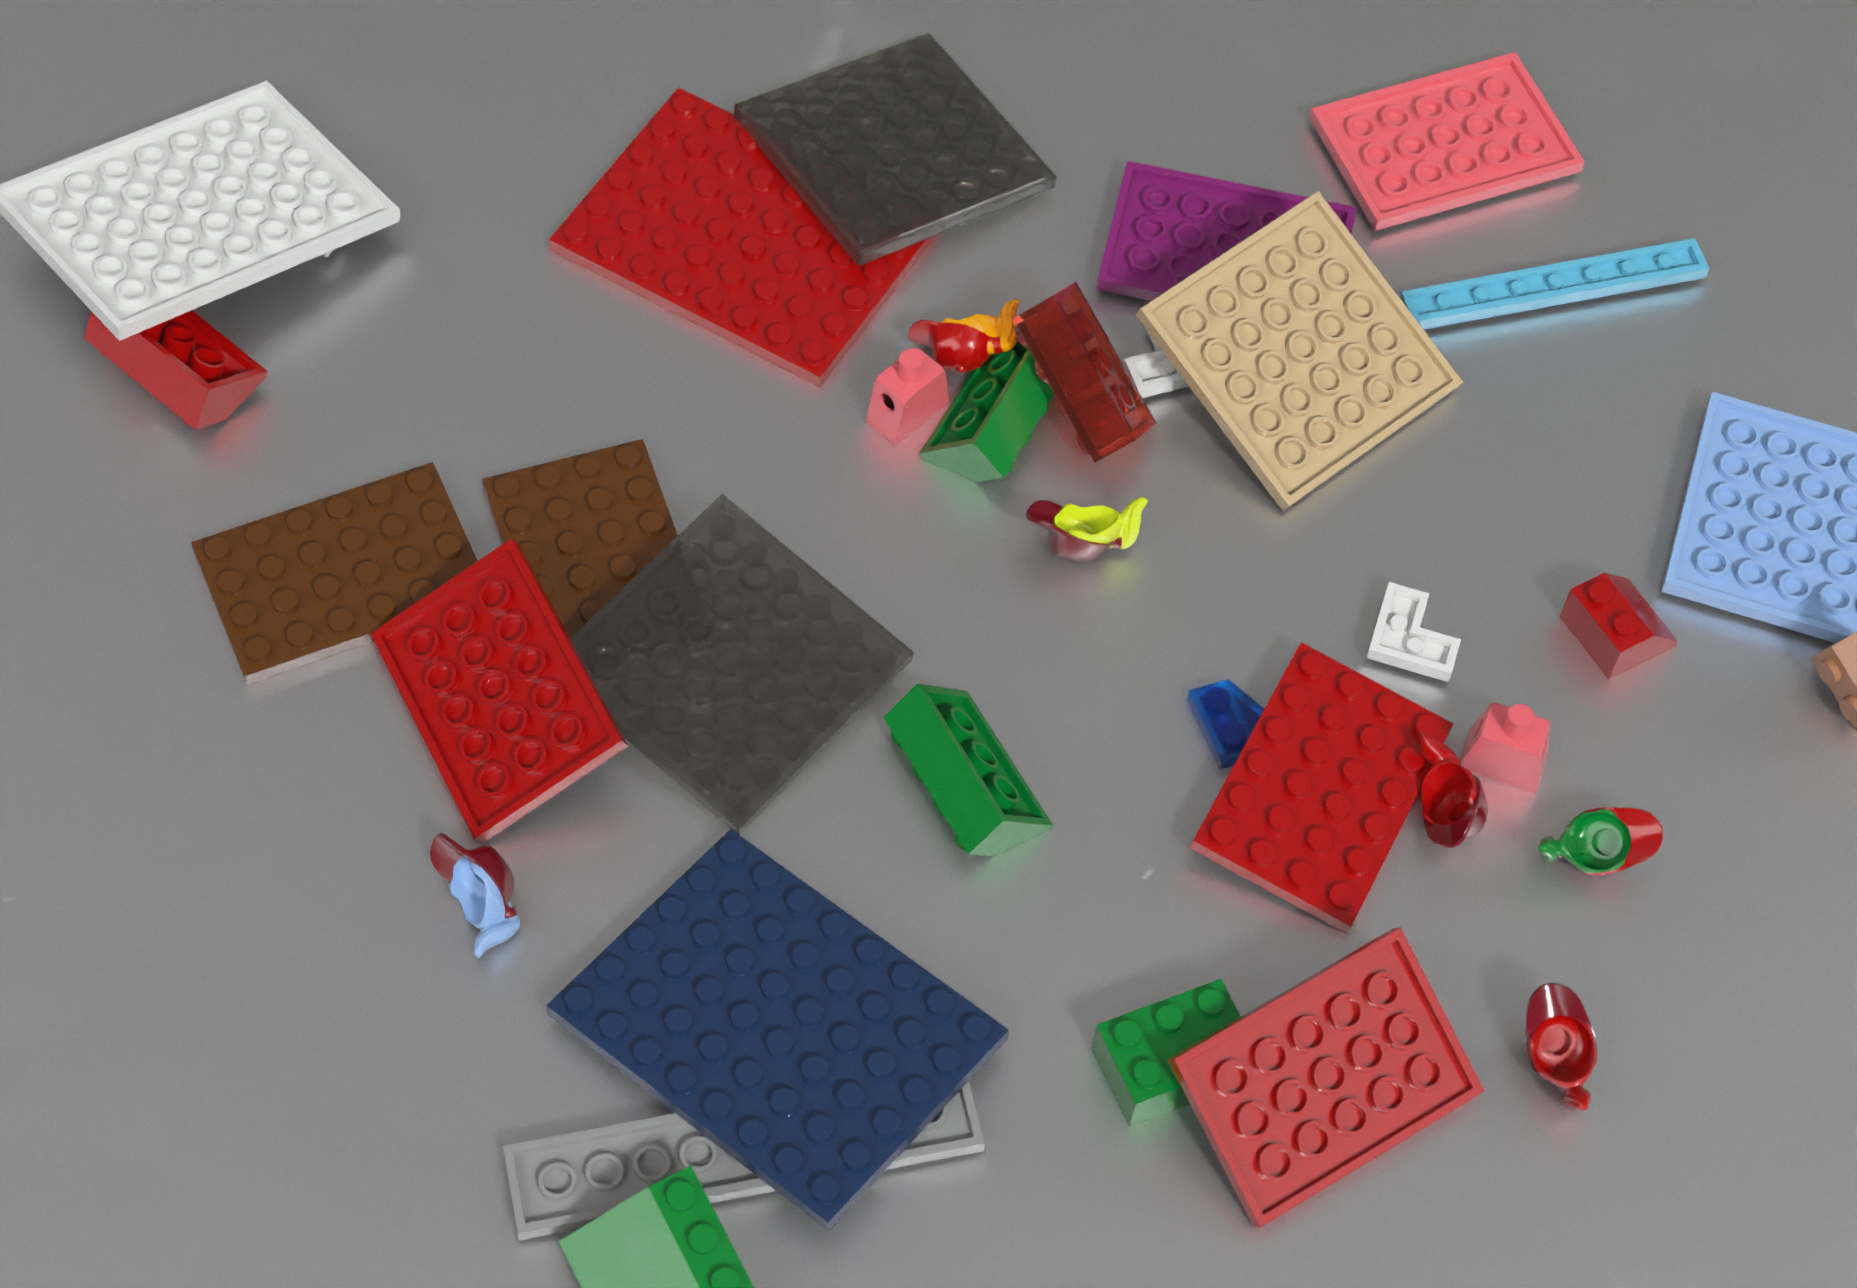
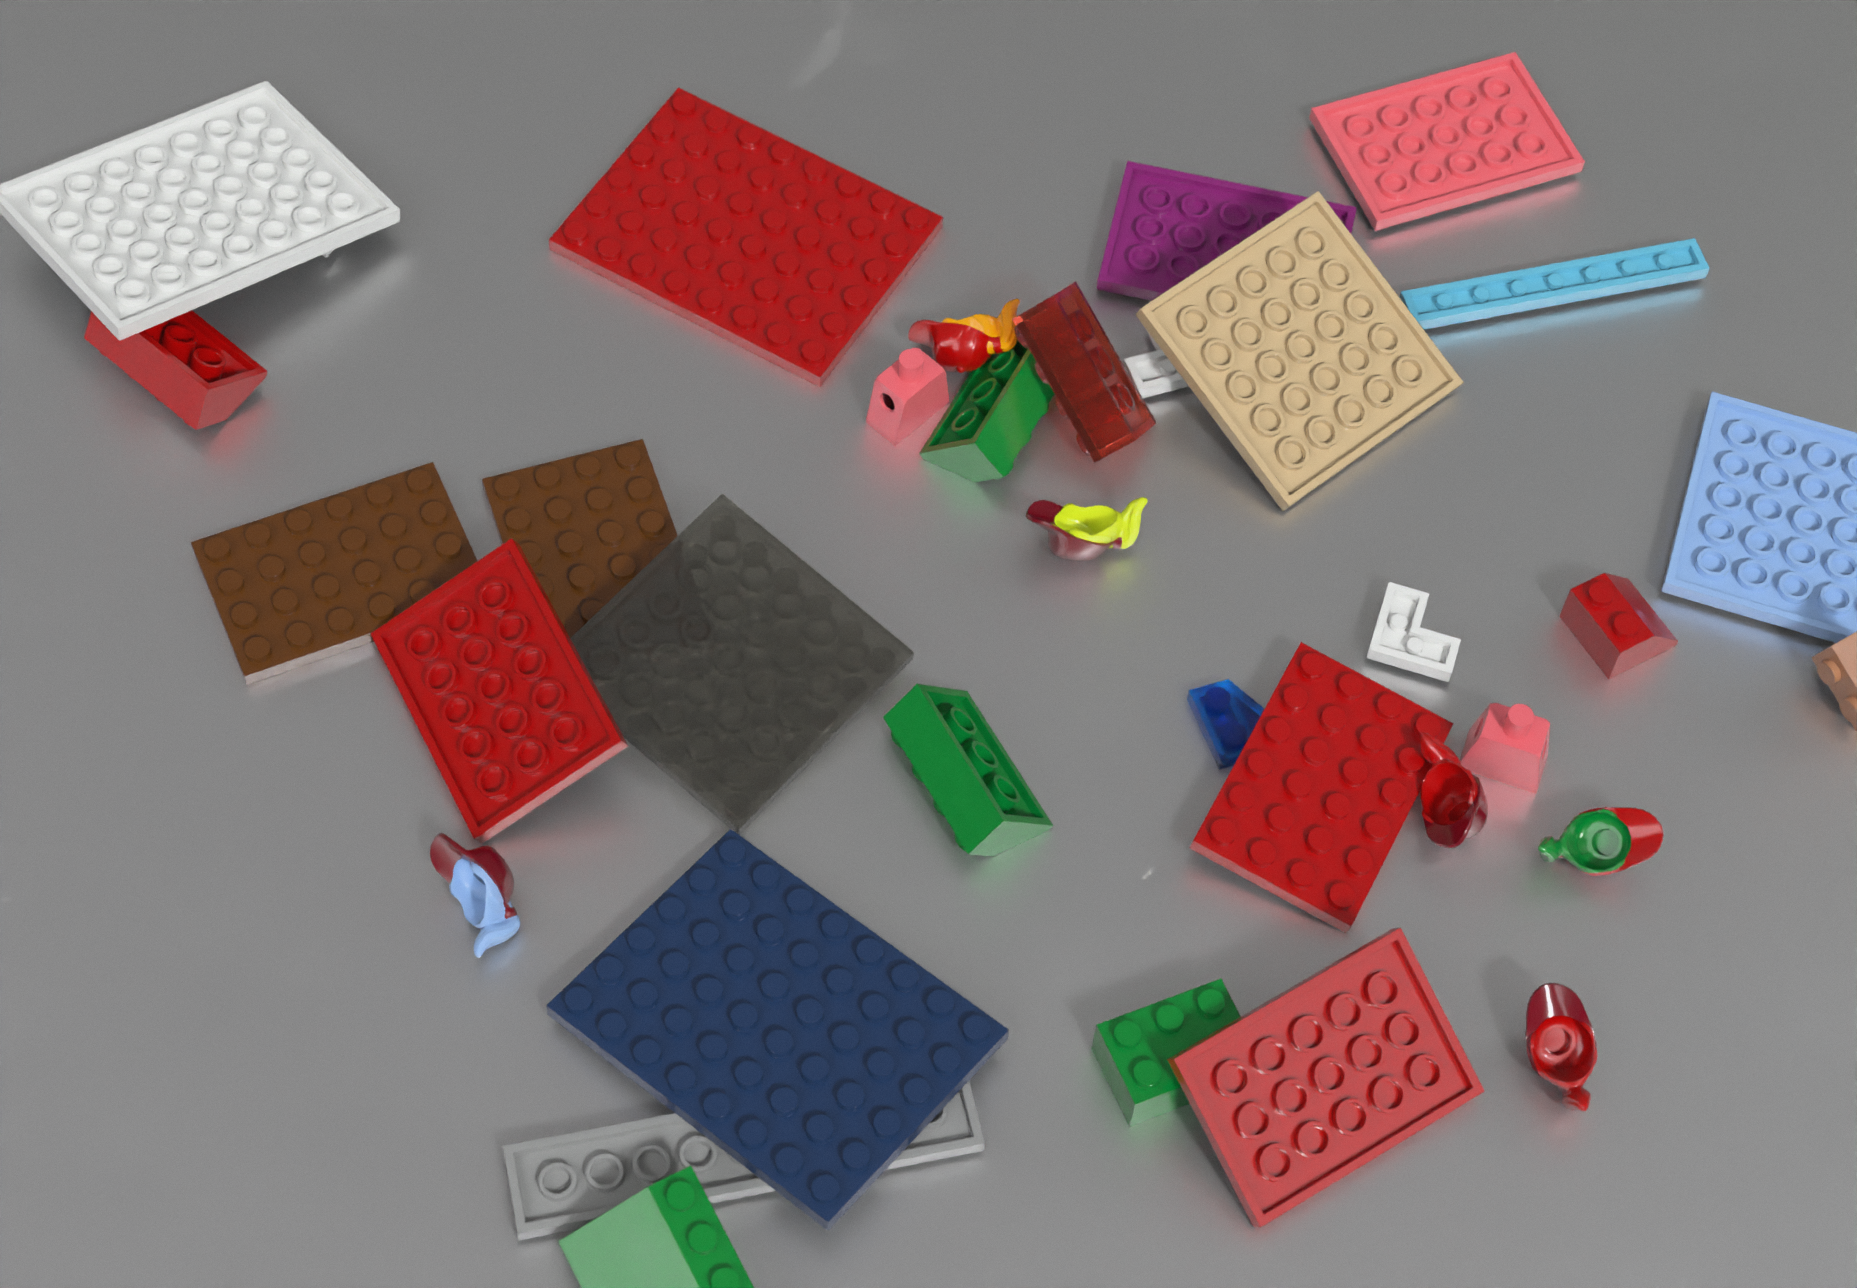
clear smoke plate [734,33,1057,266] -> none

